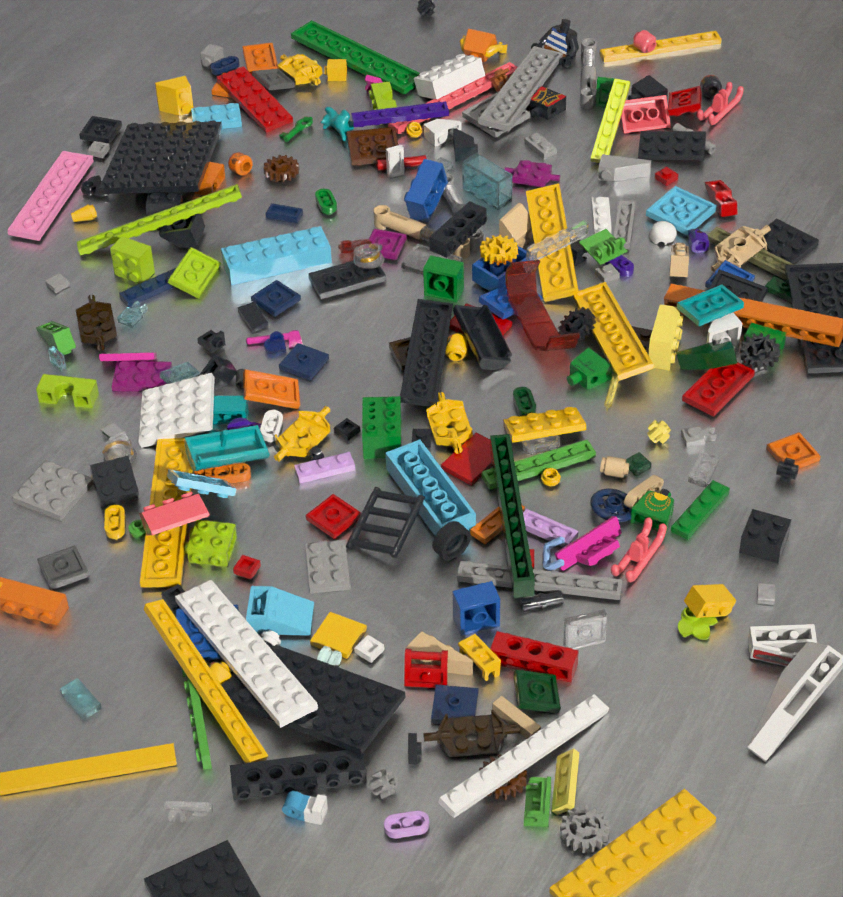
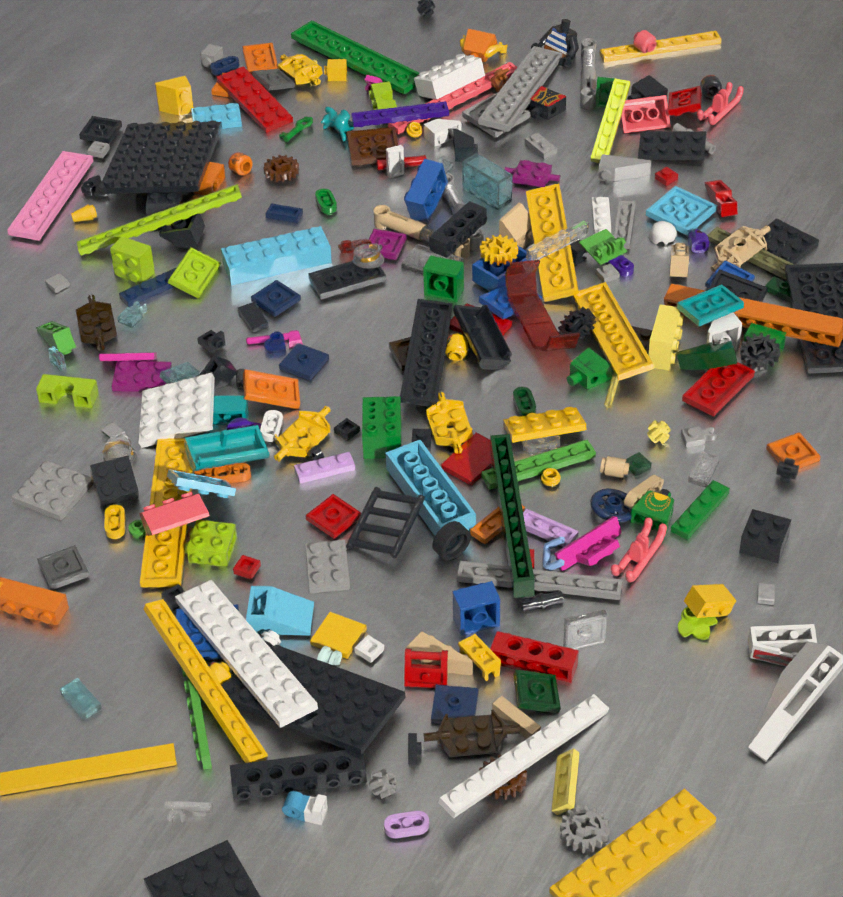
bright green hinge [524,776,551,827] -> none

